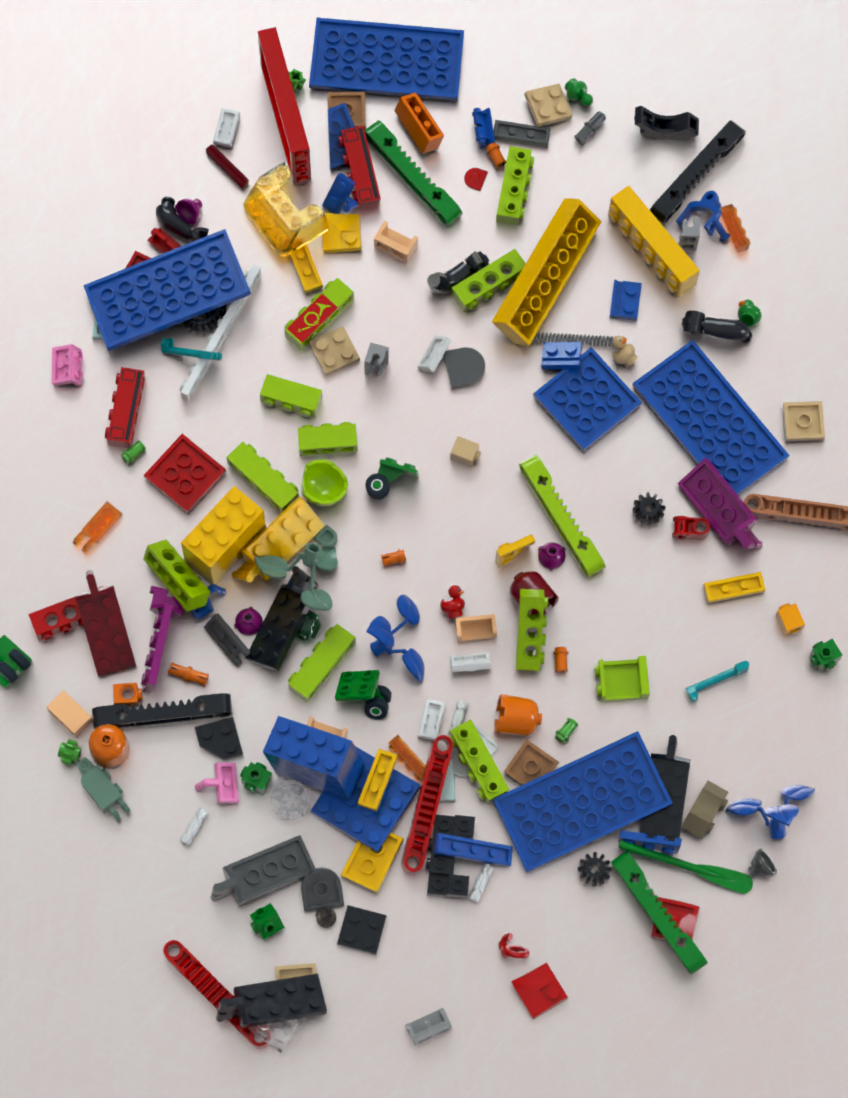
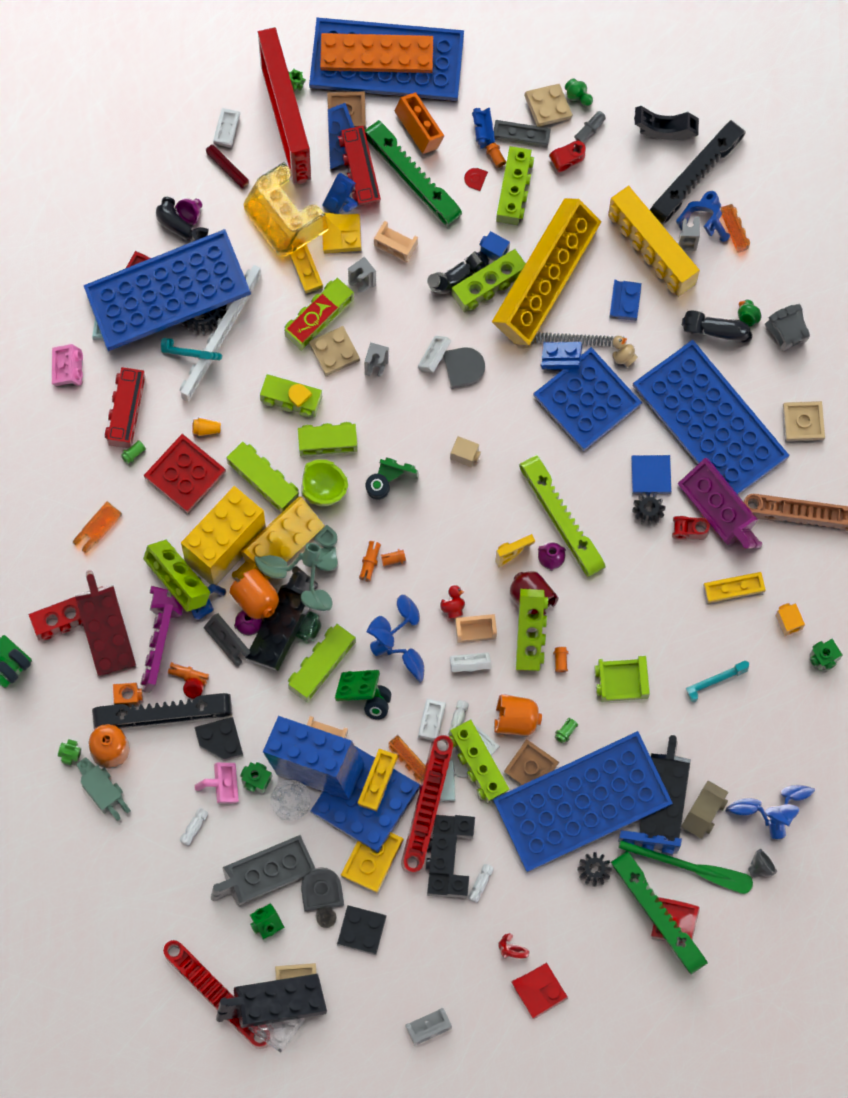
light nougat panel [47,690,93,738] -> none
red hinge [147,227,181,254] -> none
blue tile [434,833,513,867] -> none
none -> red tile [183,678,204,699]
none -> light orange cone [192,417,221,437]
none -> orange cylinder [229,569,279,619]
none -> yellow tile [288,384,312,408]
none -> orange plate [320,33,433,73]
none -> light grey hinge [348,257,376,293]
none -> orange pin [359,541,381,582]
none -> blue brick [479,231,510,261]
none -> red piece [549,141,586,172]
none -> blue tile [631,455,672,494]
none -> dark grey piece [765,304,810,351]

